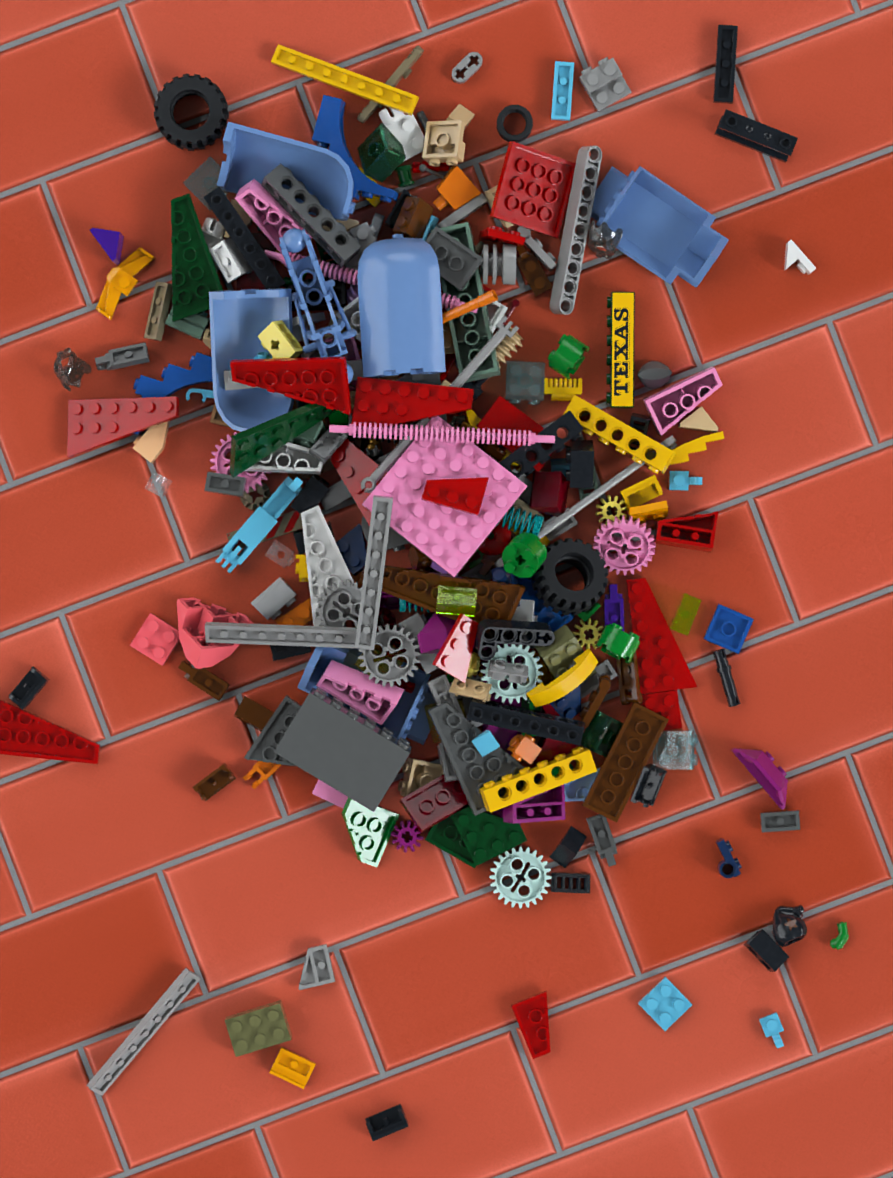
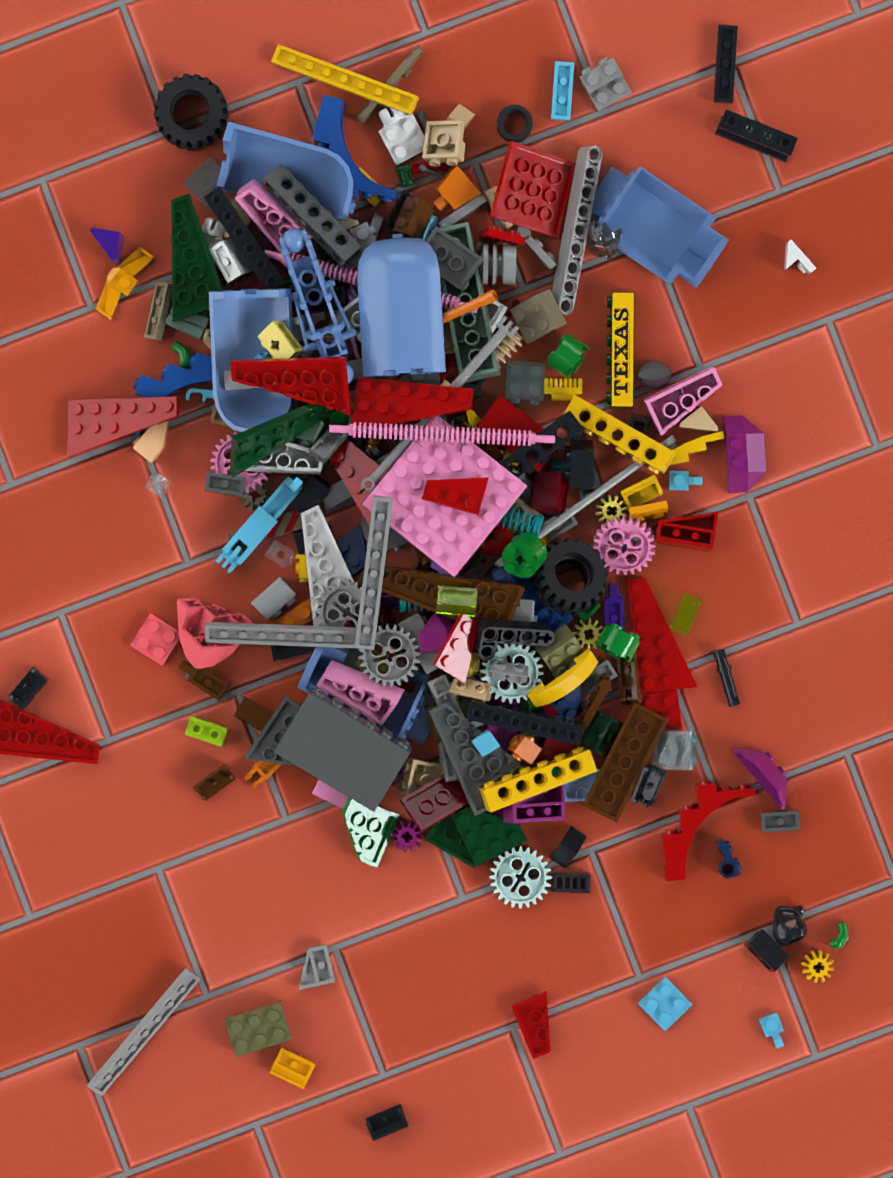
clear smoke helmet [53,348,91,391] -> none
dark grey hinge [95,342,150,370] -> none
clear green slope [357,123,406,183] -> none
light grey beam [452,52,483,84] -> none
reddish brown hinge [516,245,553,297] -> none
dark grey hinge [586,814,617,867] -> none
blue tile [703,604,754,654] -> none
none -> green arm [171,341,192,369]
none -> lime brick [185,715,229,747]
none -> dark tan brick [510,289,567,344]
none -> red arch [661,780,756,881]
none -> magenta wedge [723,416,766,493]
none -> yellow gear [801,950,834,983]

